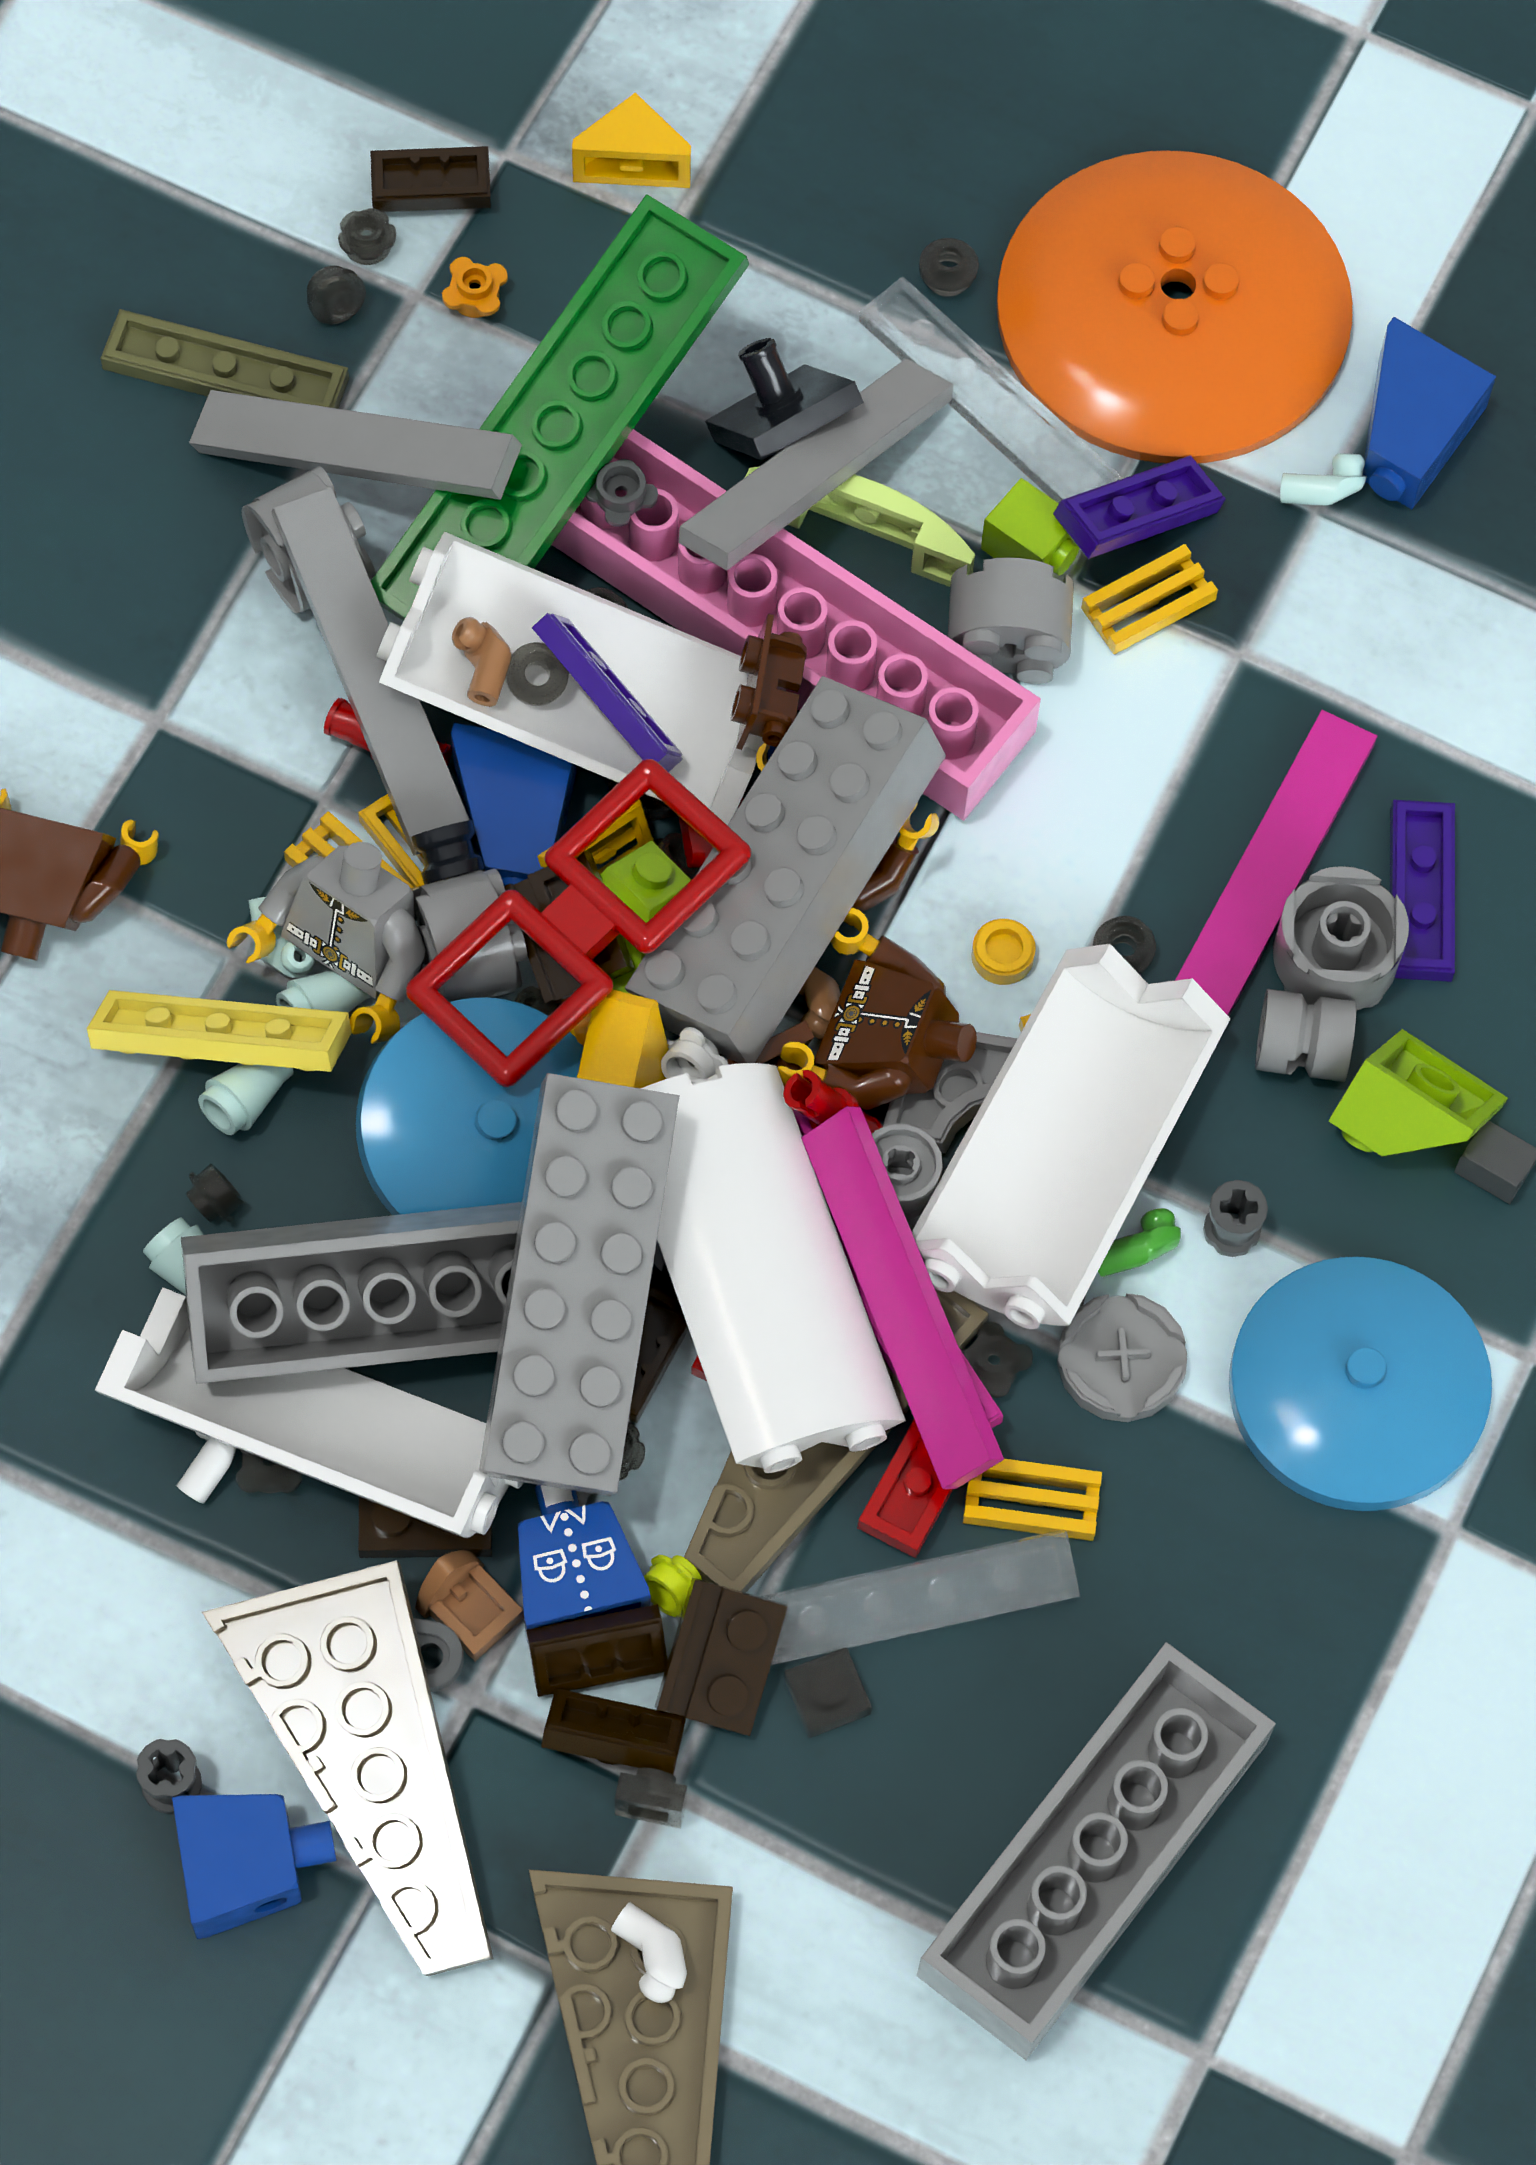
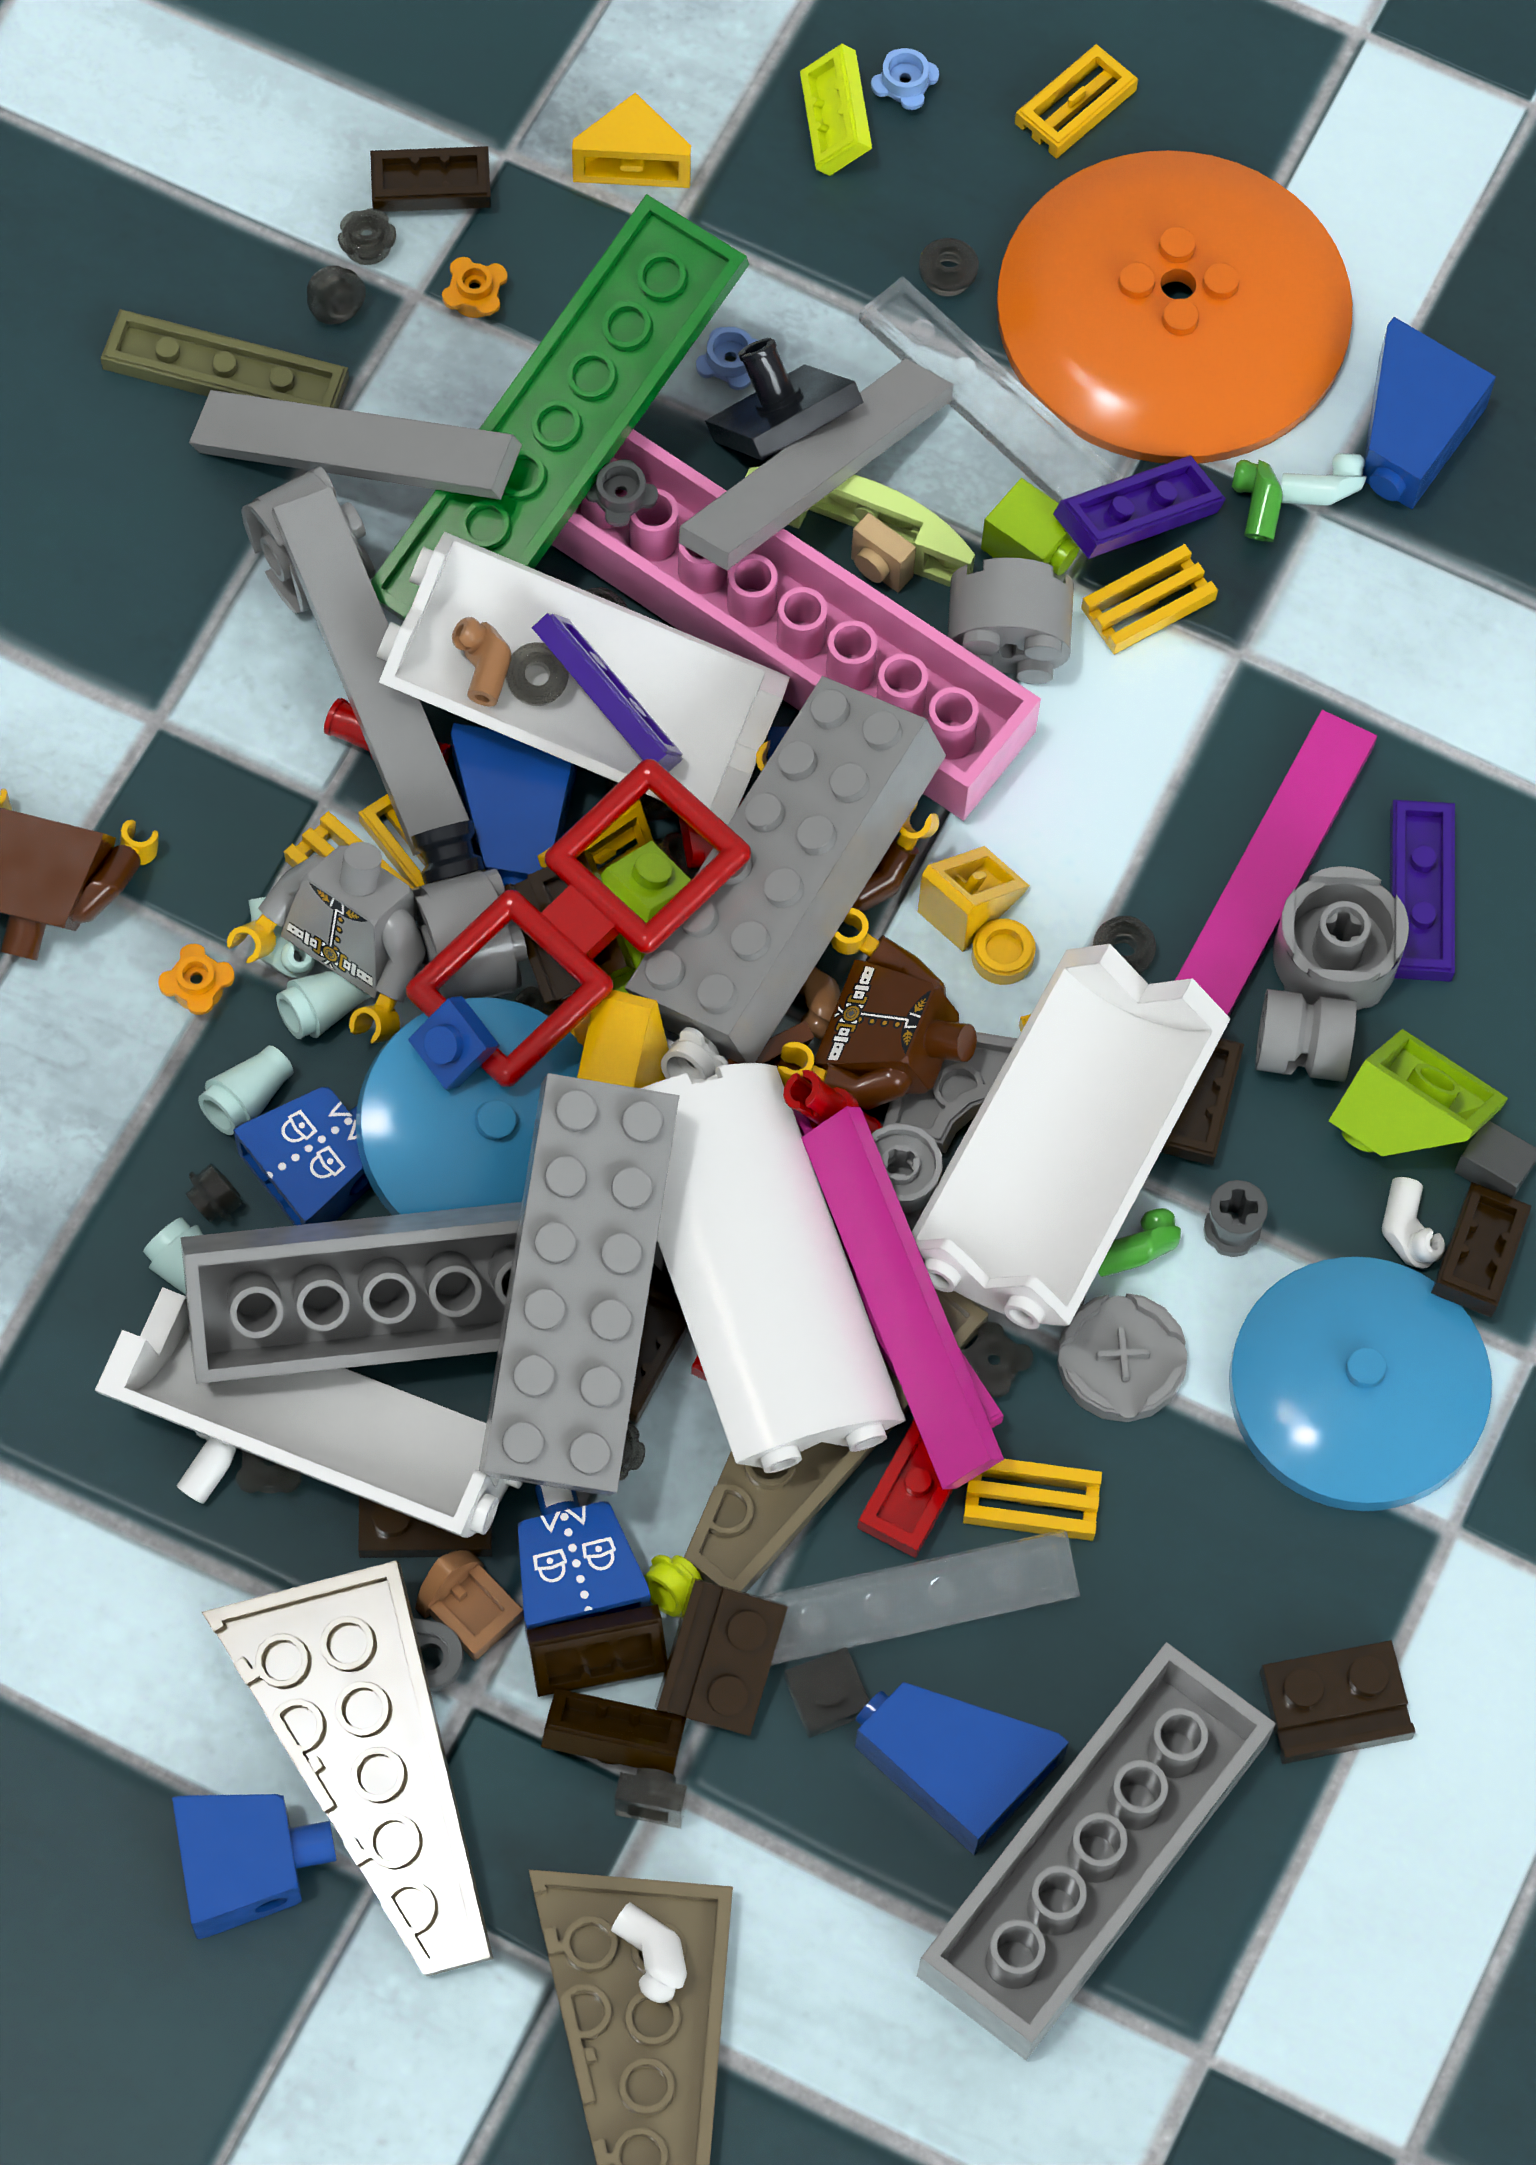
light yellow plate [87,990,352,1072] -> none
dark grey bush [136,1739,202,1815] -> none
reddish brown hinge [730,614,807,750] -> none
none -> light orange plate [158,944,235,1015]
none -> blue torso [233,1087,371,1225]
none -> blue plate [408,996,500,1090]
none -> light blue plate [696,327,758,390]
none -> neon yellow plate [800,43,872,176]
none -> tan plate [851,512,916,593]
none -> blue slope [855,1682,1069,1855]
none -> light blue plate [871,48,939,110]
none -> yellow slope [917,846,1030,952]
none -> yellow tile [1015,44,1138,159]
none -> dark brown plate [1161,1038,1244,1166]
none -> bright green arm [1232,460,1283,542]
none -> dark brown plate [1259,1640,1415,1764]
none -> white arm [1382,1177,1445,1268]
none -> dark brown plate [1431,1182,1532,1317]

